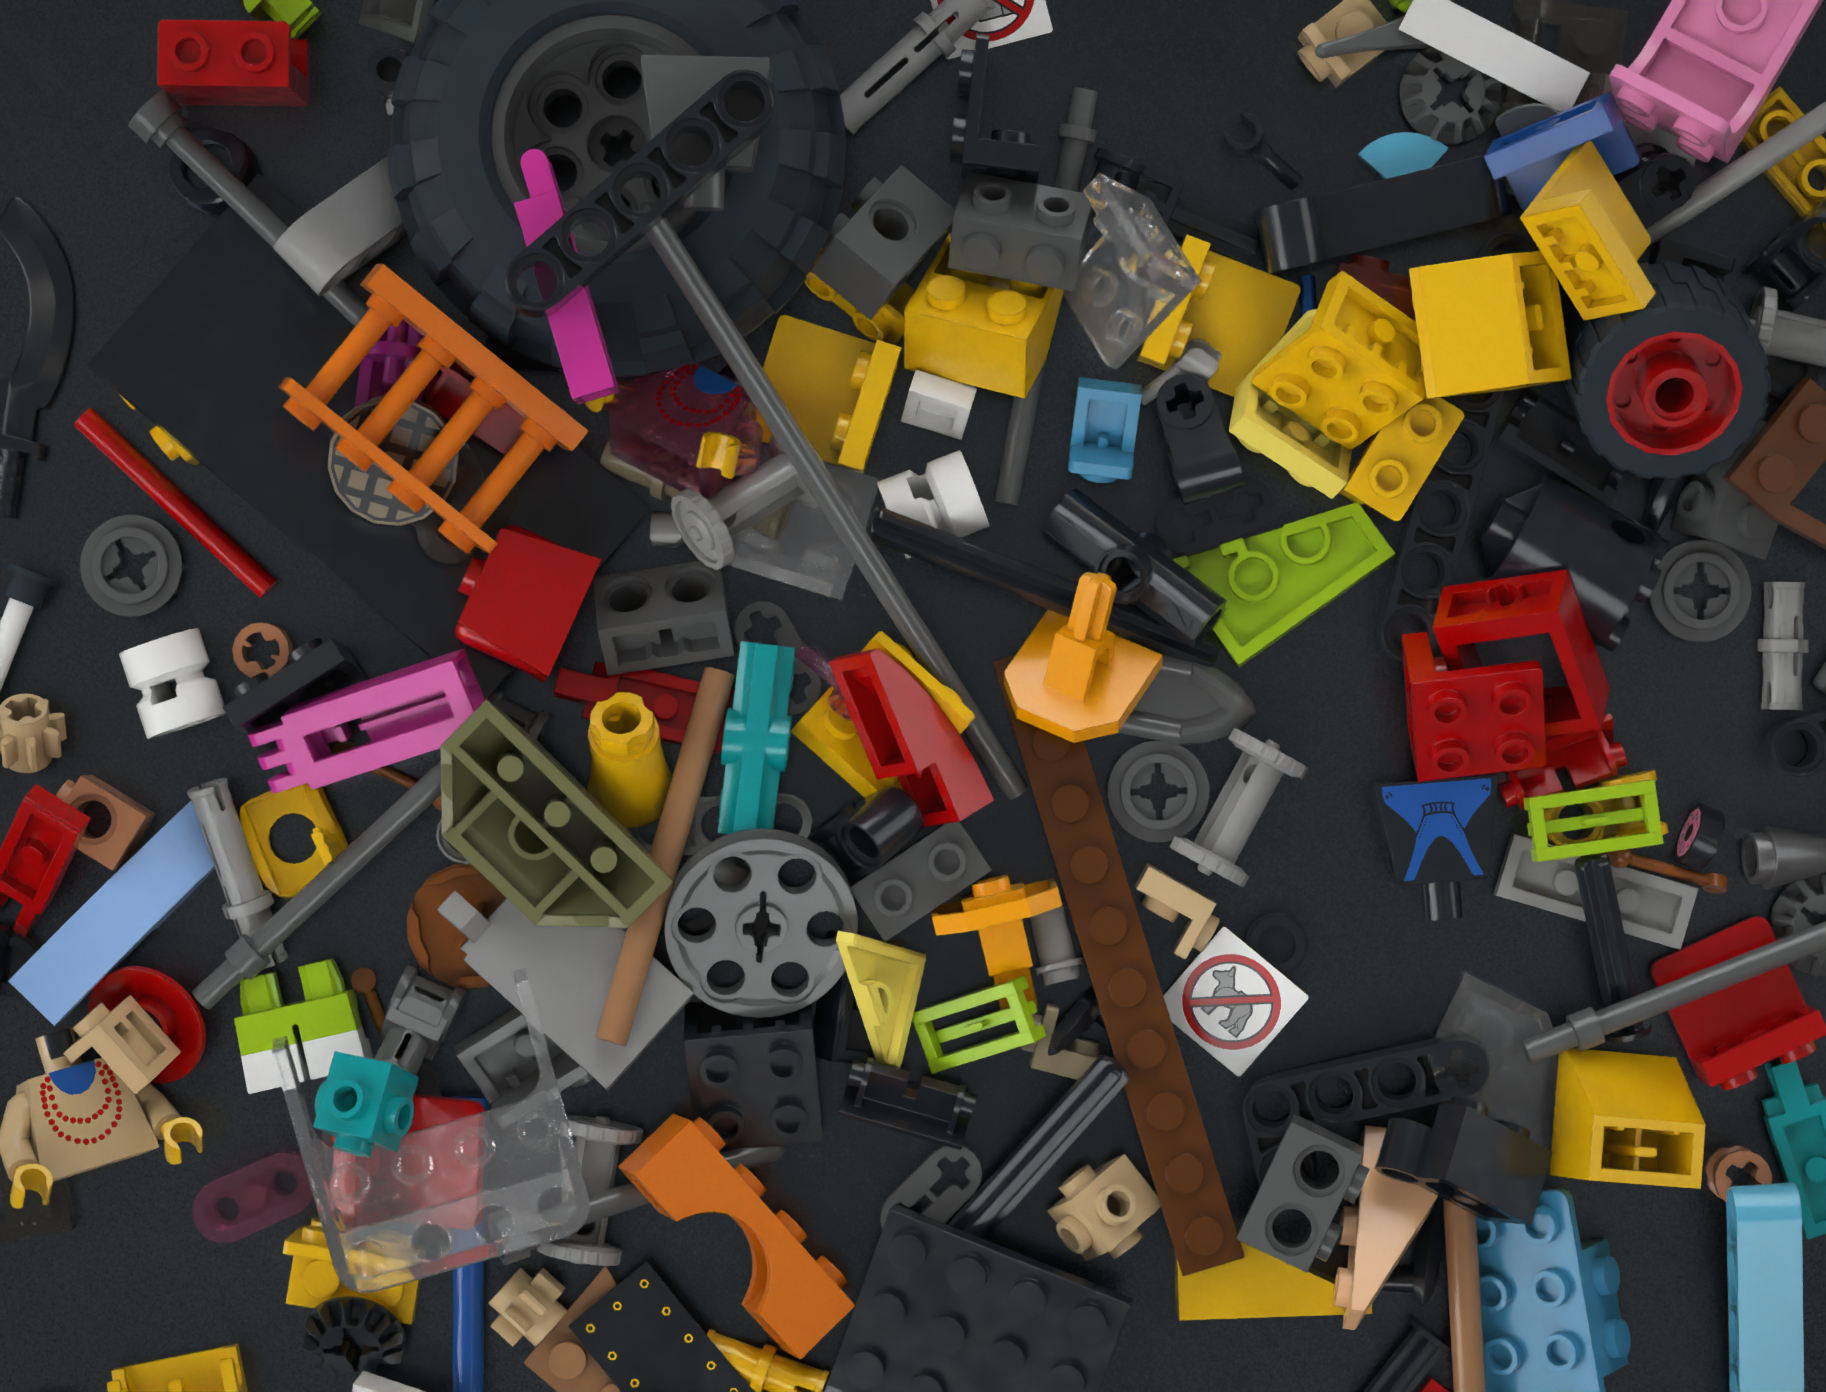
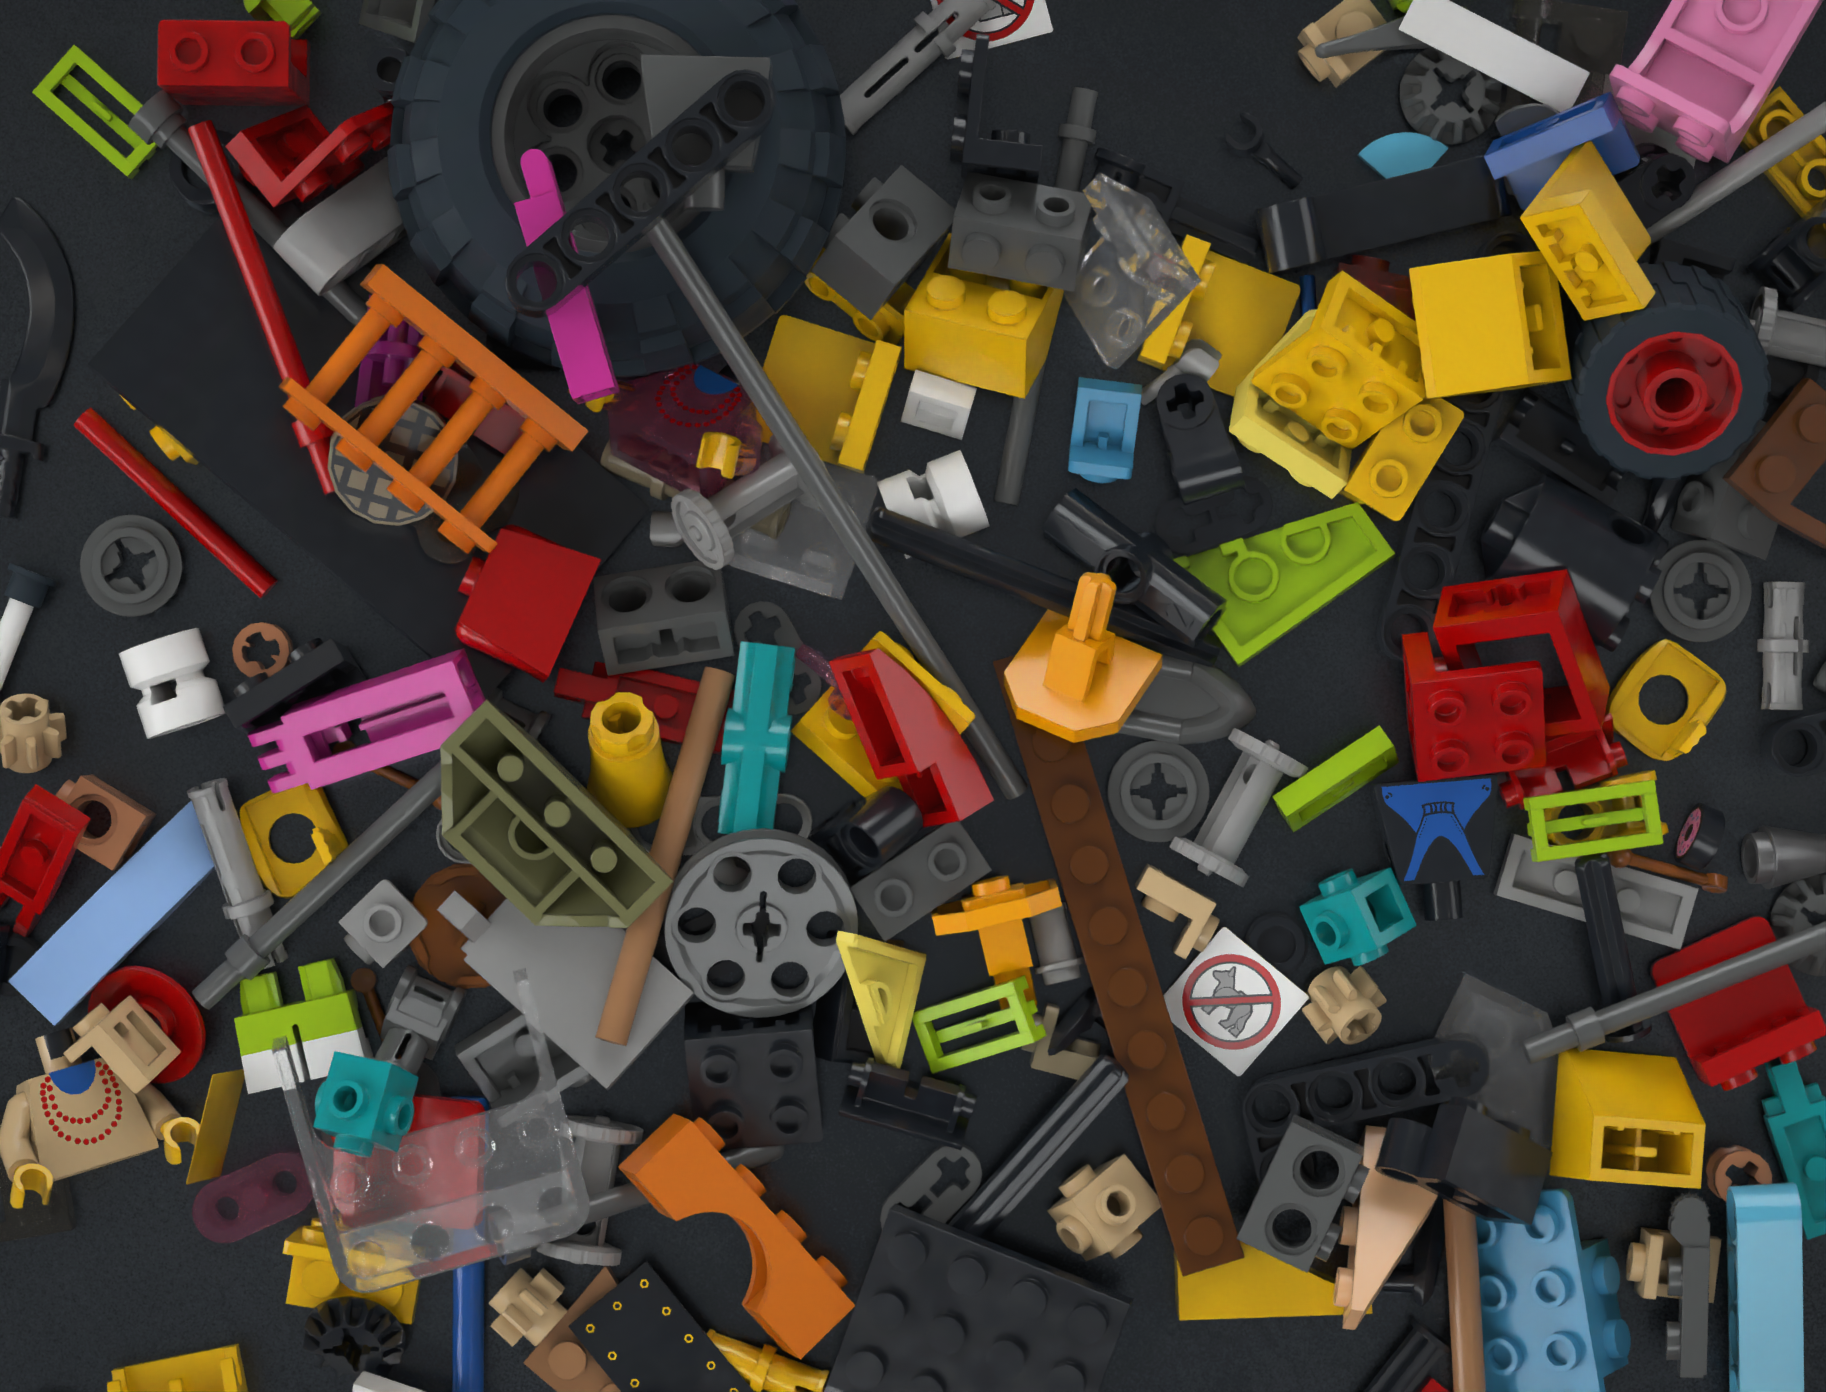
none -> lime tile [32,45,158,179]
none -> yellow sticker [186,1069,245,1185]
none -> red bar [188,120,335,495]
none -> red bracket [225,101,394,207]
none -> light grey bracket [339,879,428,968]
none -> lime tile [1272,725,1399,833]
none -> teal brick [1299,867,1417,966]
none -> tan gear [1302,966,1387,1045]
none -> yellow piece [1605,639,1727,761]
none -> tan bracket [1626,1227,1721,1303]
none -> dark grey hinge [1665,1191,1711,1378]

